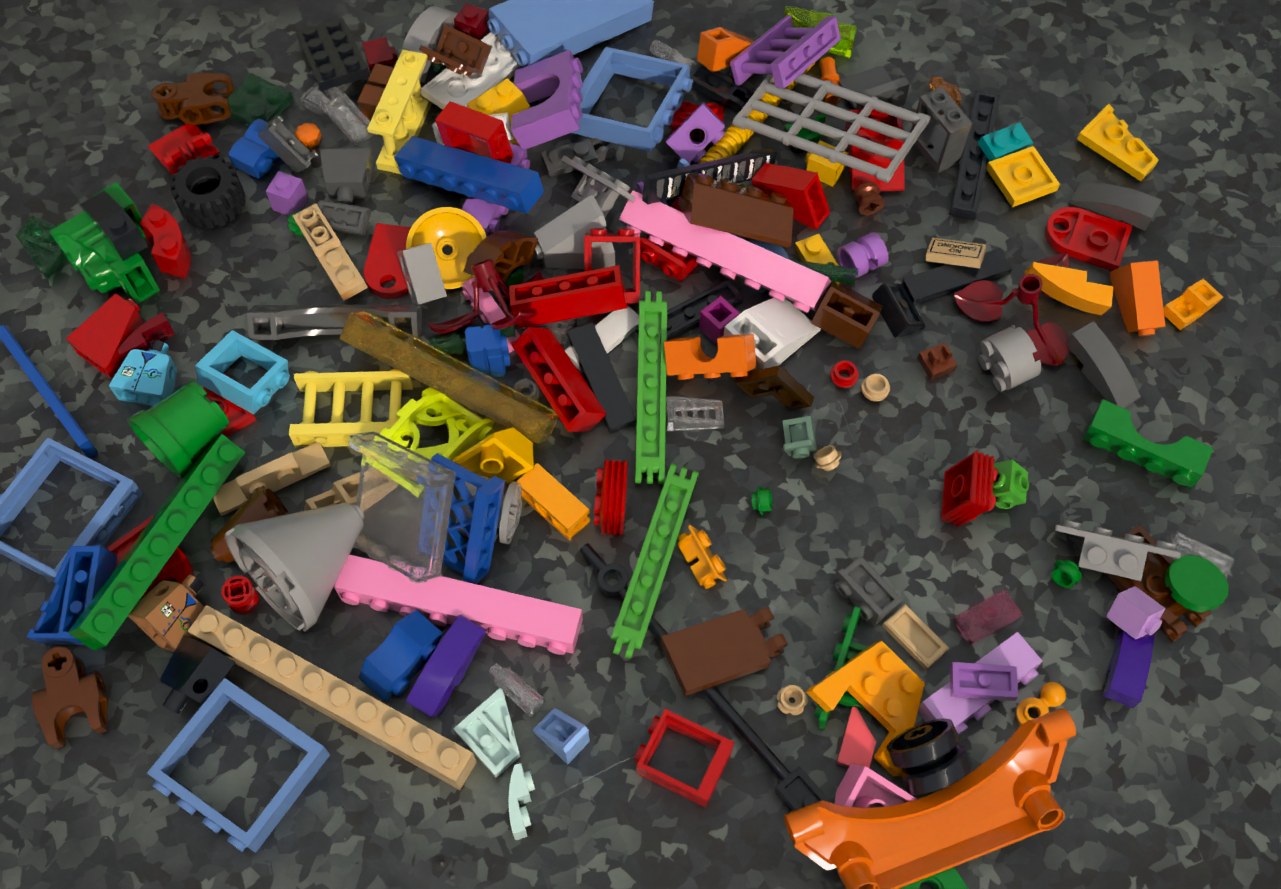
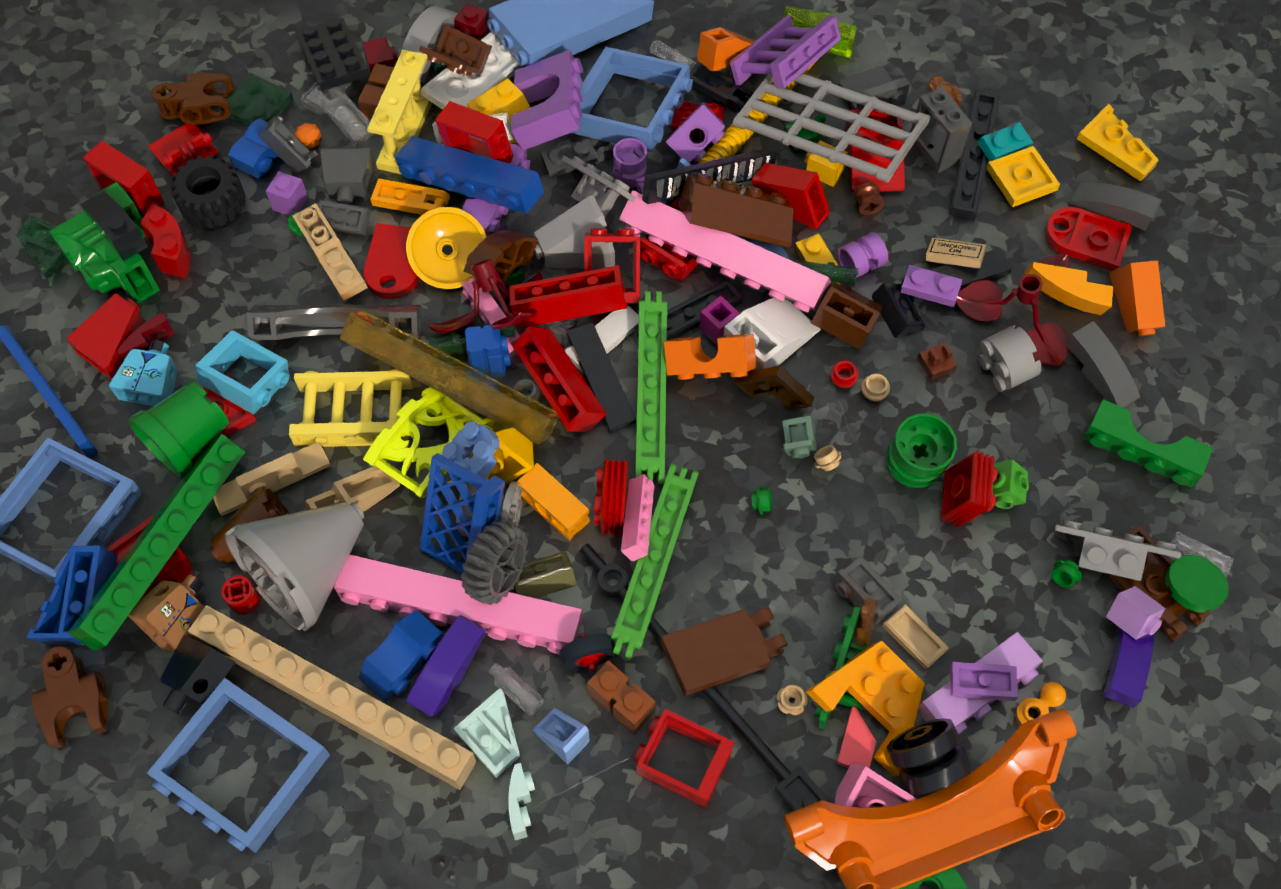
clear panel [349,431,456,583] -> none
light grey hinge [397,243,447,305] -> none
clear slope [666,396,724,431] -> none
light orange hinge [677,525,727,589] -> none
orange pin [819,57,841,105] -> none
clear pink plate [953,589,1023,645] -> none
light orange slope [1163,279,1223,330] -> none
none -> red window [83,141,164,218]
none -> light orange plate [371,178,450,215]
none -> medium blue plate [442,421,500,484]
none -> dark grey gear [461,521,529,605]
none -> olive slope [514,551,576,598]
none -> black wheel [559,634,615,671]
none -> dark orange piece [587,660,656,735]
none -> medium lavender wheel [613,138,647,188]
none -> bright pink piece [621,474,655,561]
none -> clear orange tile [857,598,878,647]
none -> green wheel [886,413,957,488]
none -> medium lavender plate [901,265,963,307]

